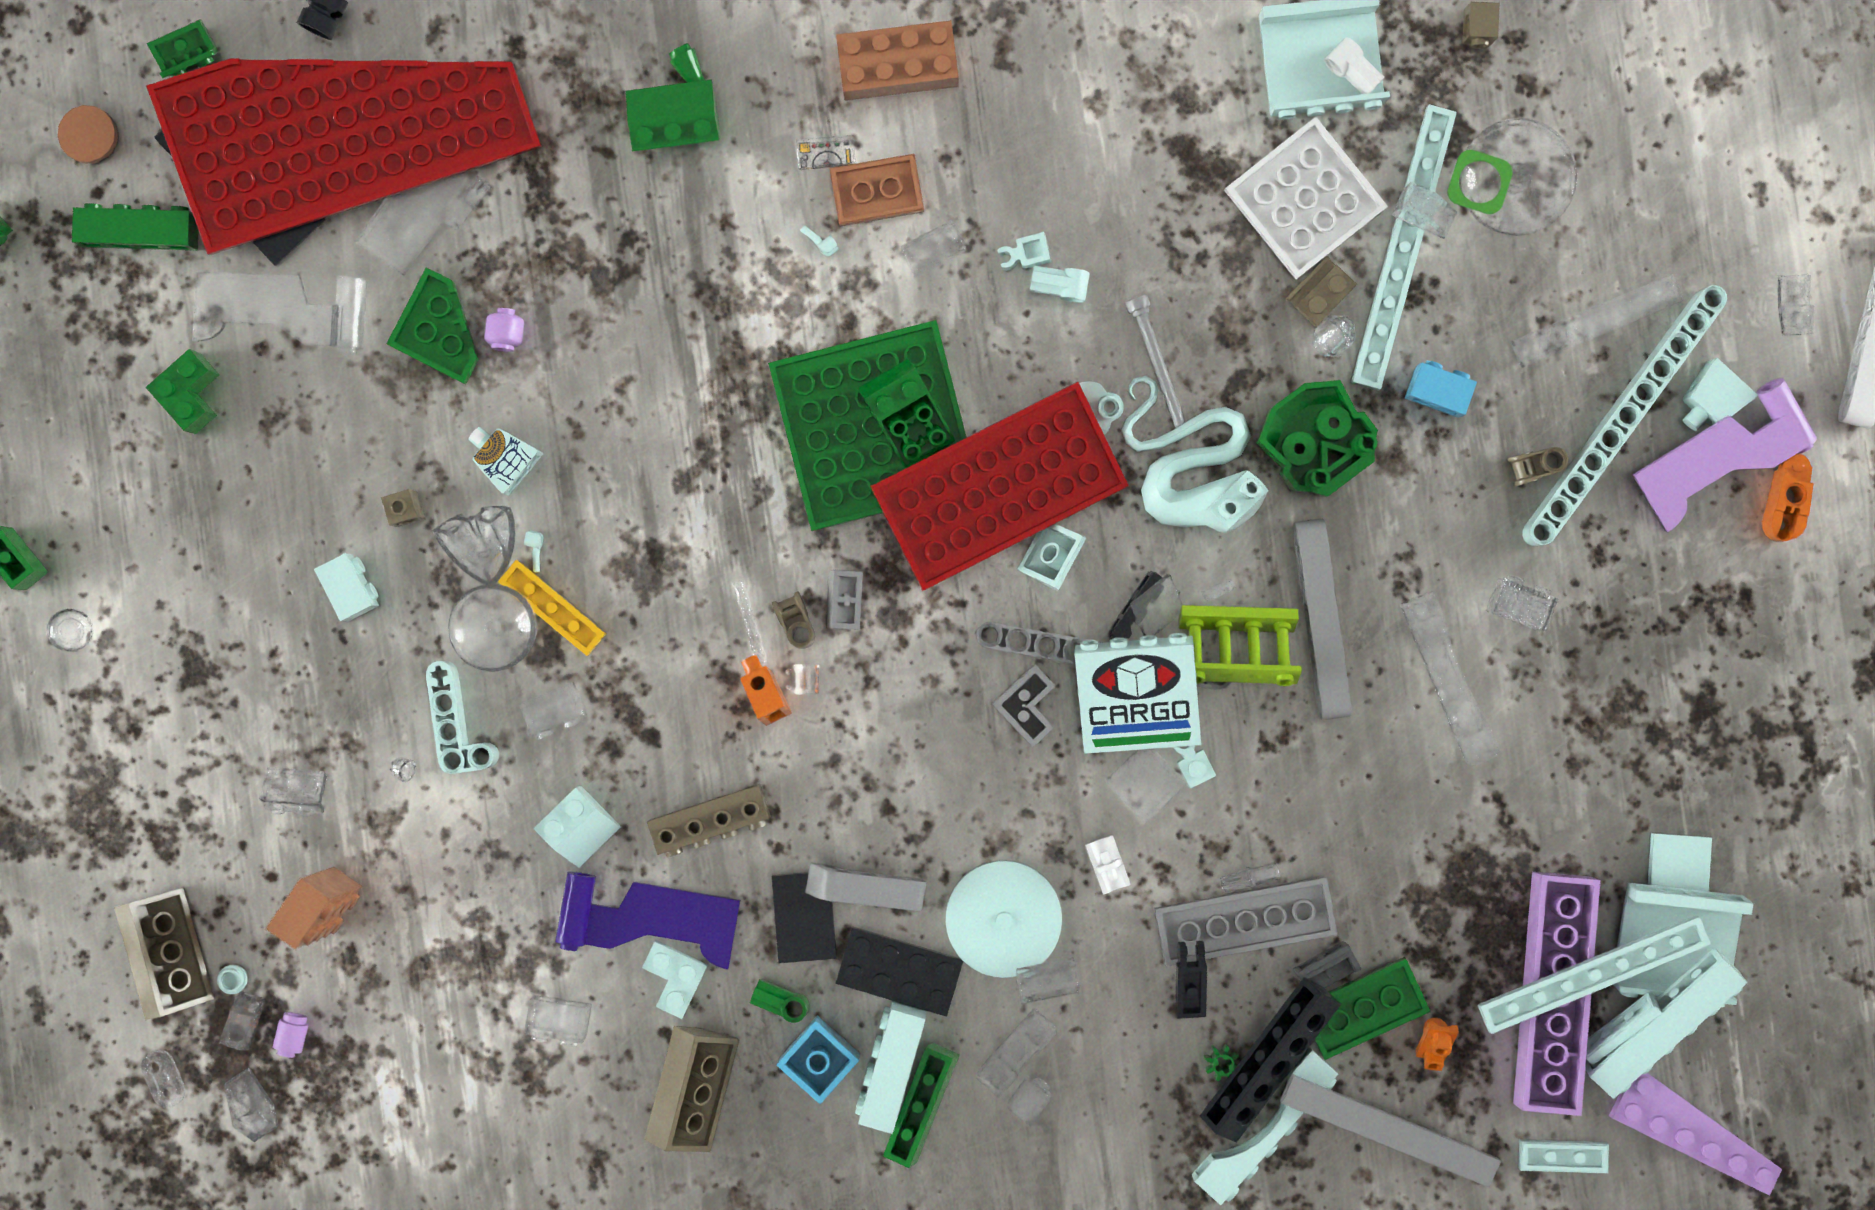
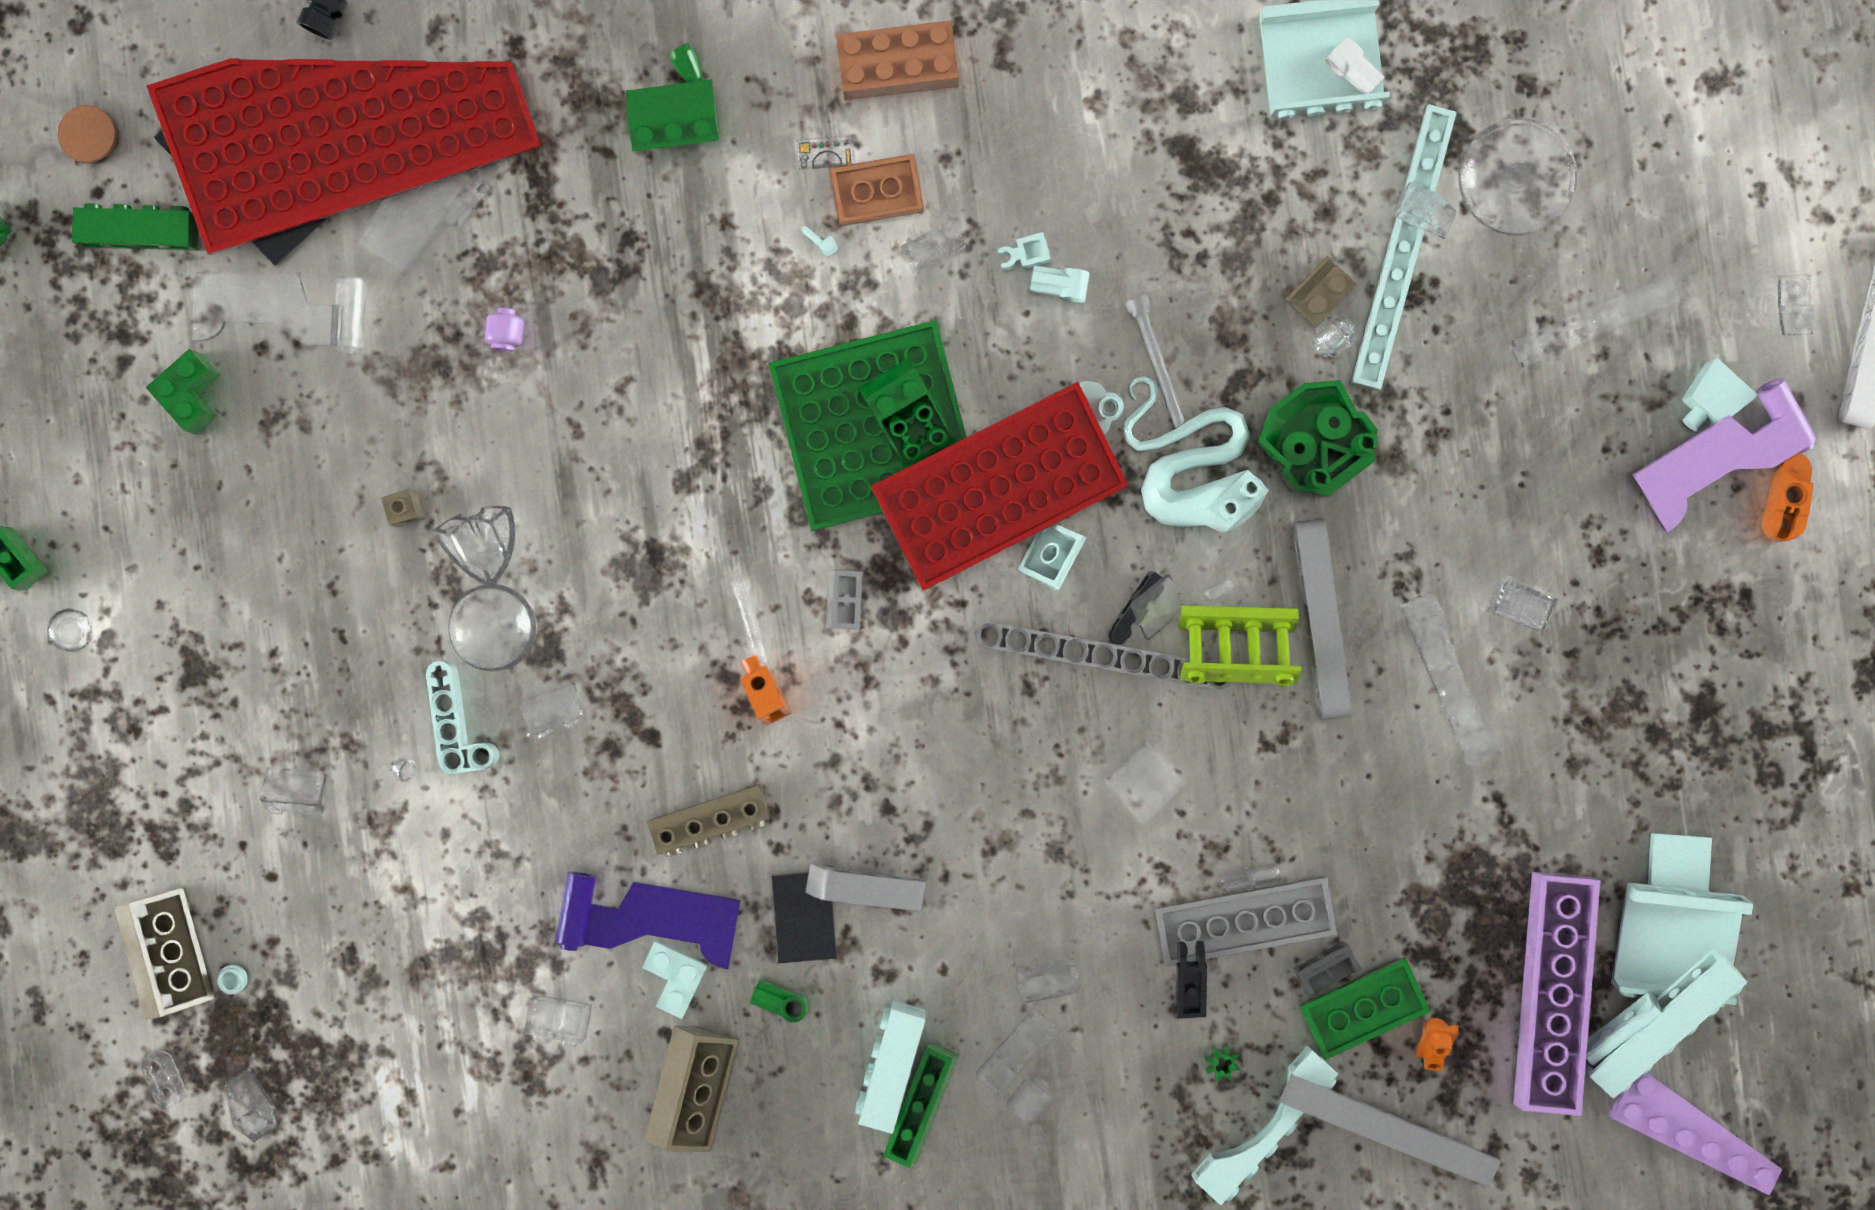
green bracket [147,19,218,78] -> none
clear leg [218,991,265,1051] -> none
nougat brick [265,867,362,950] -> none
lavender brick [272,1012,309,1058] -> none
light aqua brick [314,553,379,622] -> none
green plate [386,267,479,385] -> none
torso [468,427,543,496] -> none
yellow plate [498,559,607,656] -> none
light aqua hand [524,530,544,572] -> none
light aqua slope [533,786,621,868] -> none
dark tan piece [772,591,815,649] -> none
medium azure brick [776,1015,861,1104] -> none
clear tile [786,665,819,694] -> none
black plate [836,926,963,1017] -> none
light aqua dish [946,860,1062,978] -> none
light grey brick [992,664,1055,747] -> none
light aqua panel [1075,633,1201,754] -> none
white hips [1085,835,1131,895] -> none
light aqua plate [1173,746,1216,789] -> none
black brick [1200,978,1341,1143] -> none
white plate [1224,117,1388,280] -> none
medium azure brick [1404,360,1477,418] -> none
bright green piece [1447,150,1513,215] -> none
dark tan brick [1462,1,1500,49] -> none
light aqua plate [1477,916,1711,1034] -> none
dark tan piece [1507,447,1569,486] -> none
light aqua tile [1518,1139,1609,1173] -> none
light aqua beam [1522,285,1727,546] -> none

